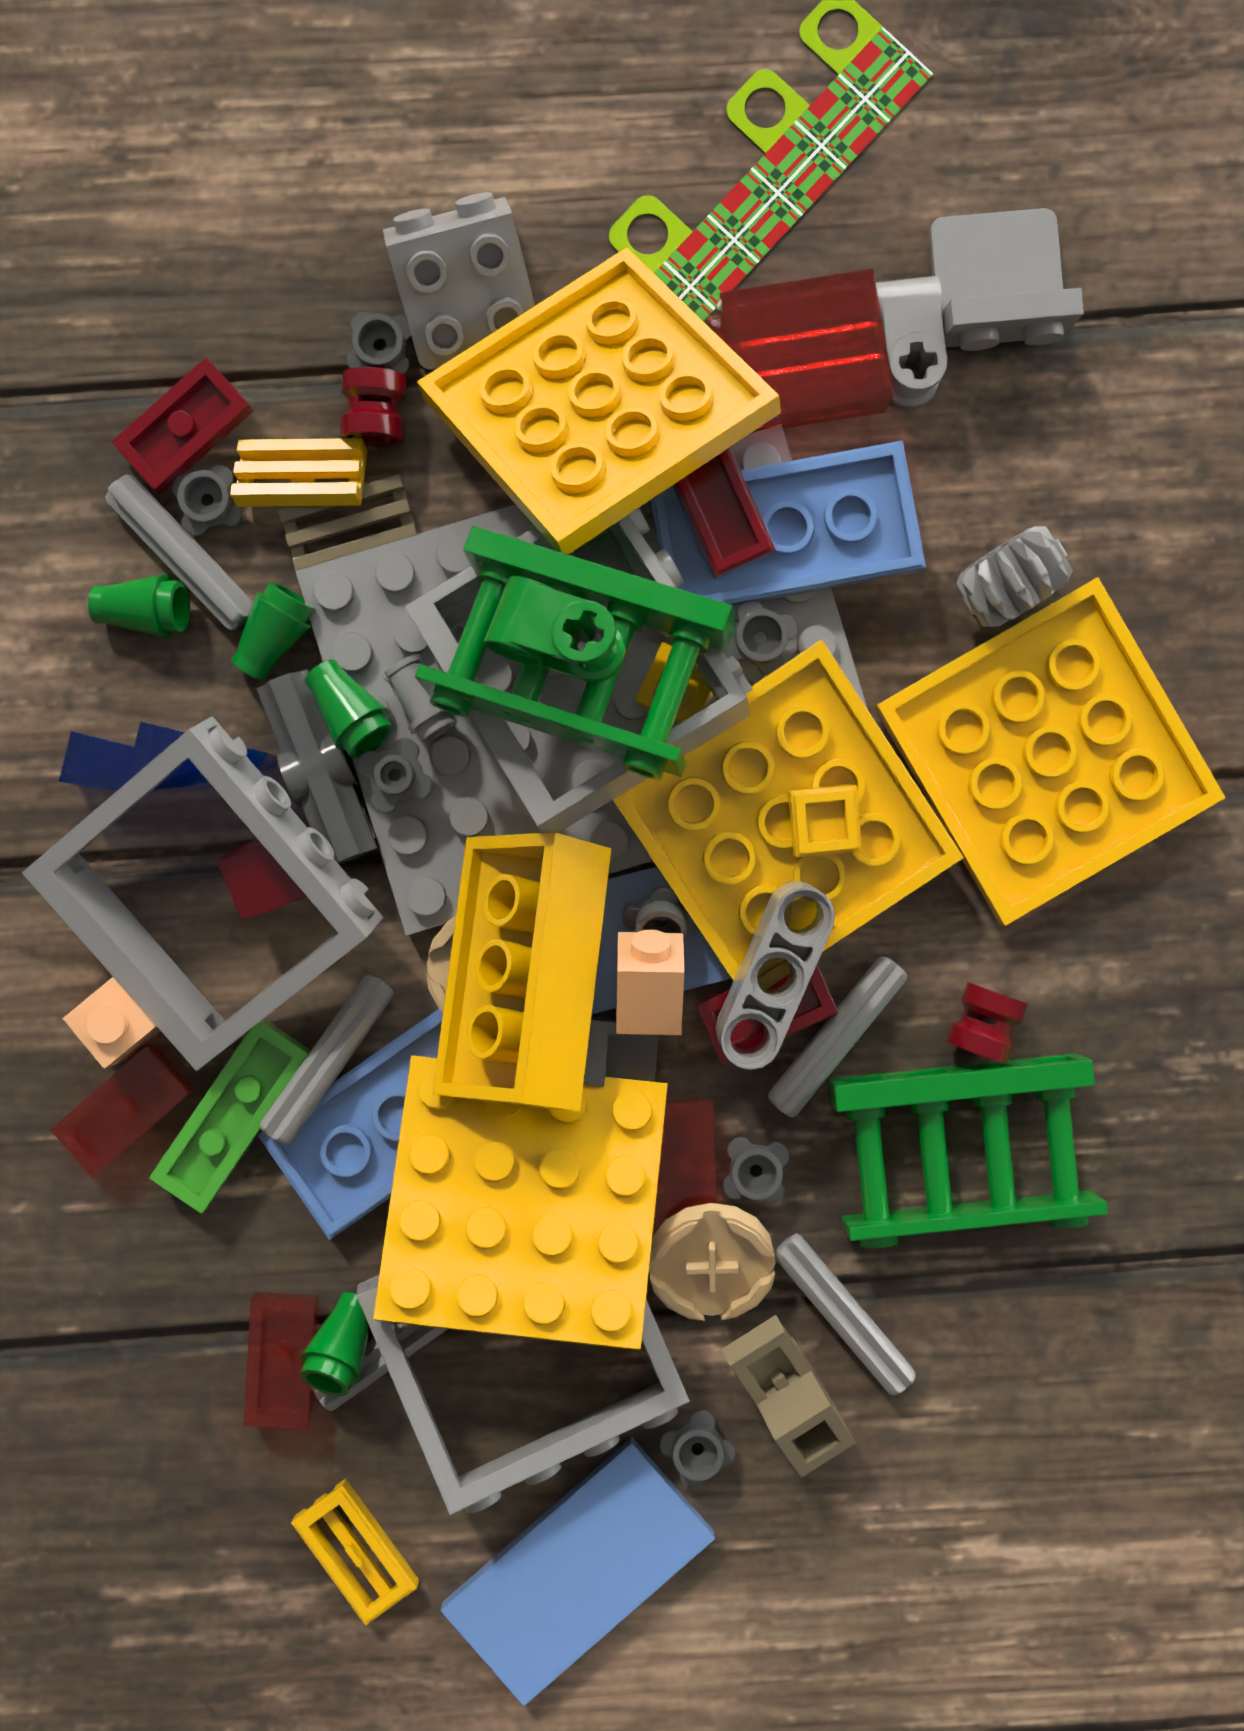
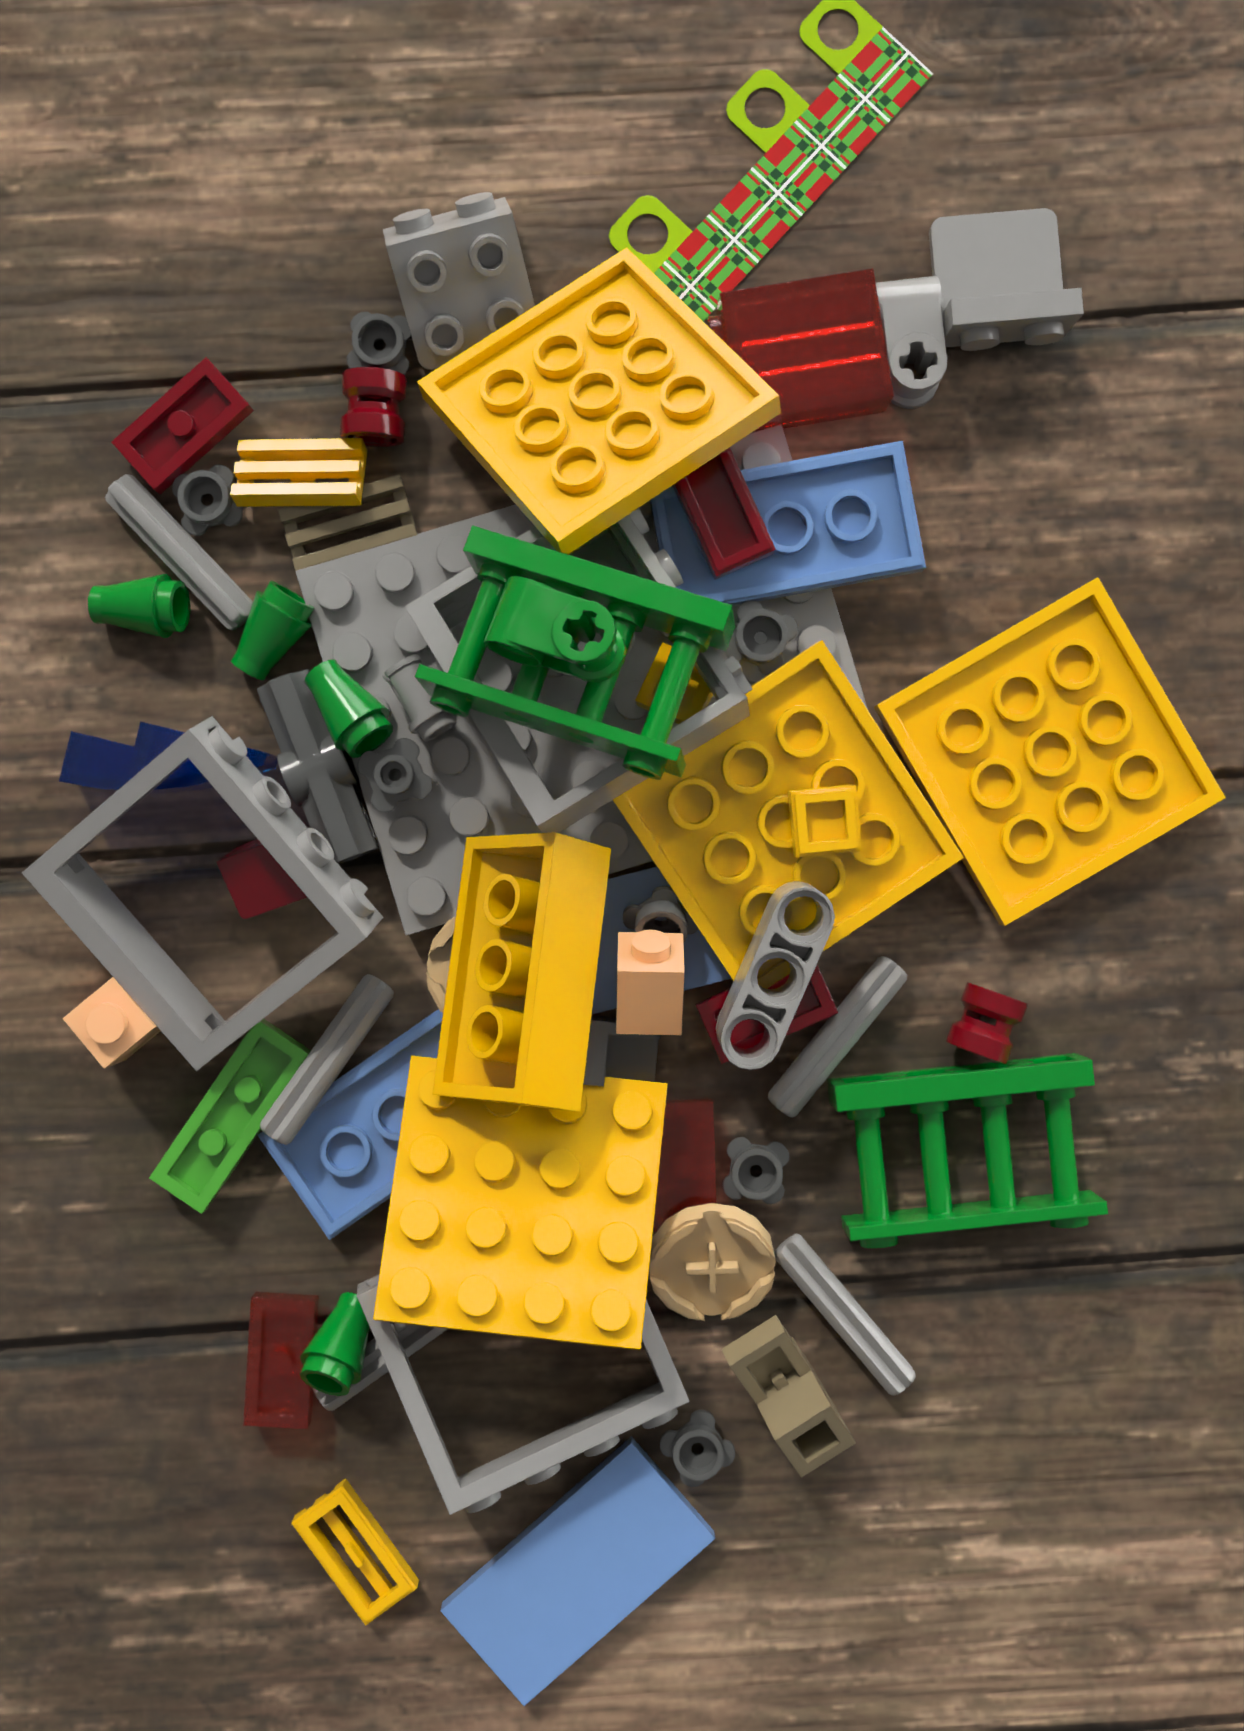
clear red plate [51,1043,195,1178] -> none
light grey gear [956,526,1073,627] -> none

